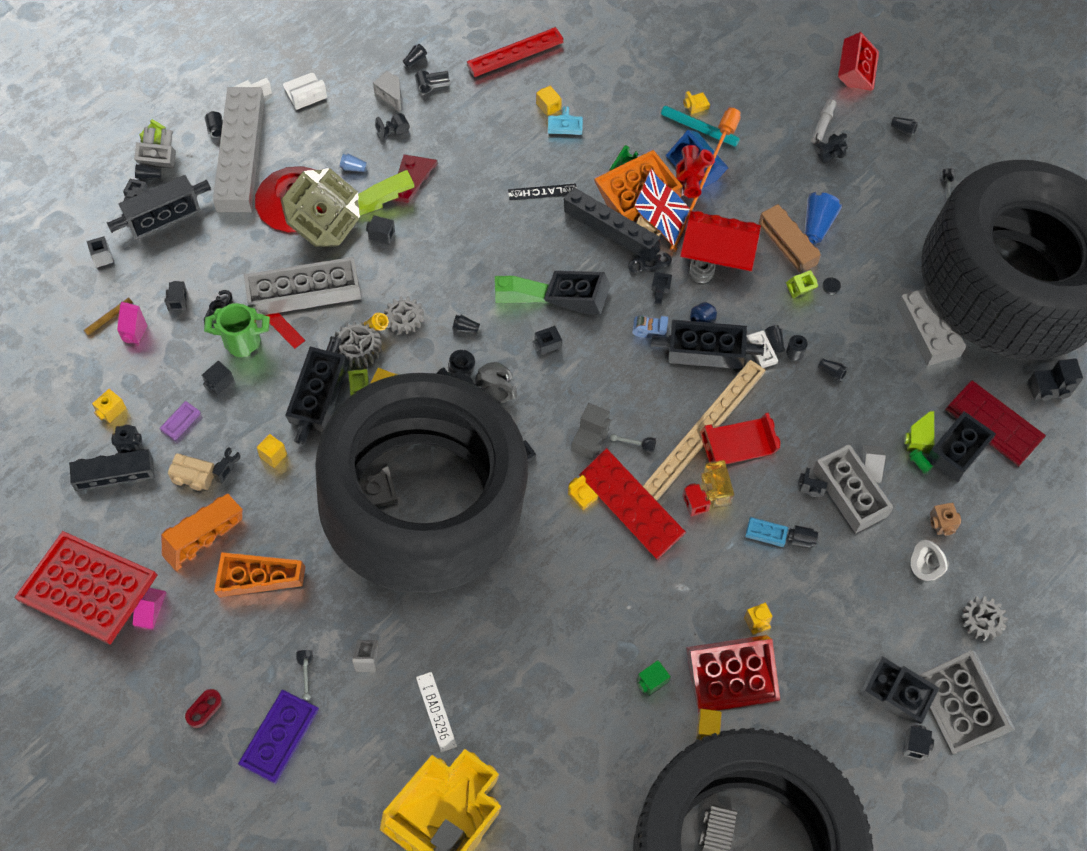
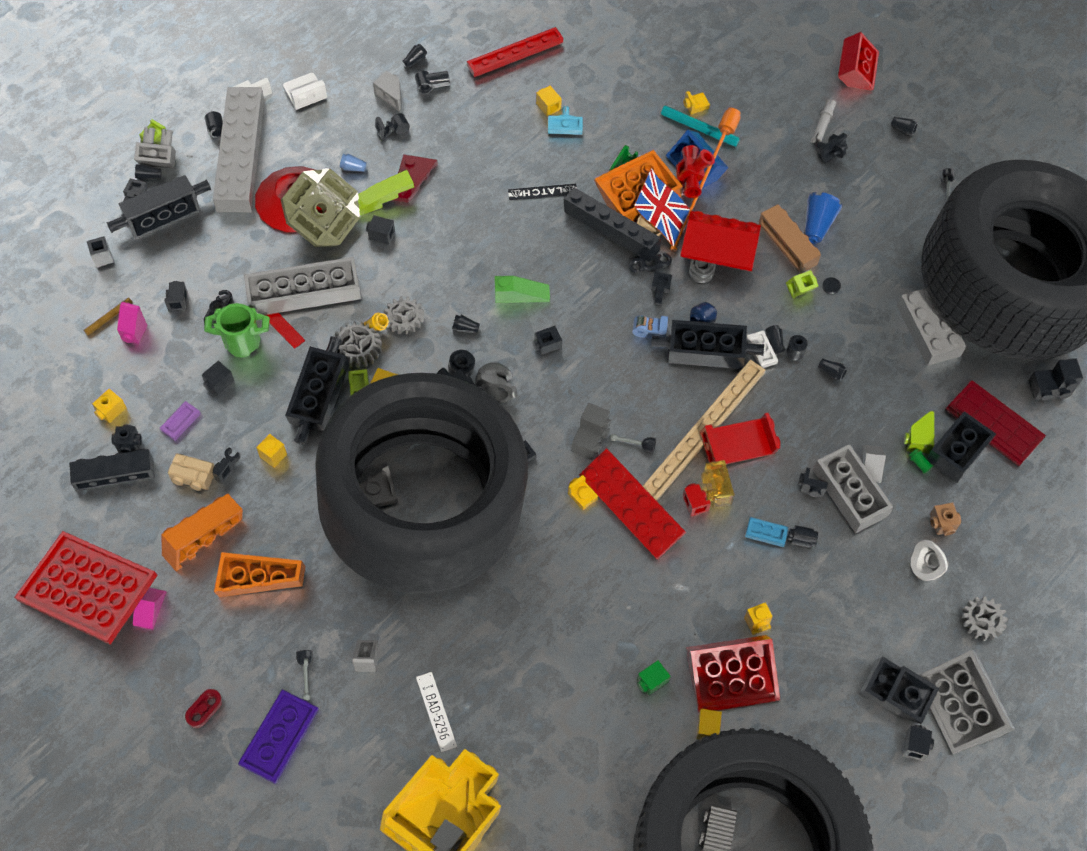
black slope [544,271,610,315] -> none

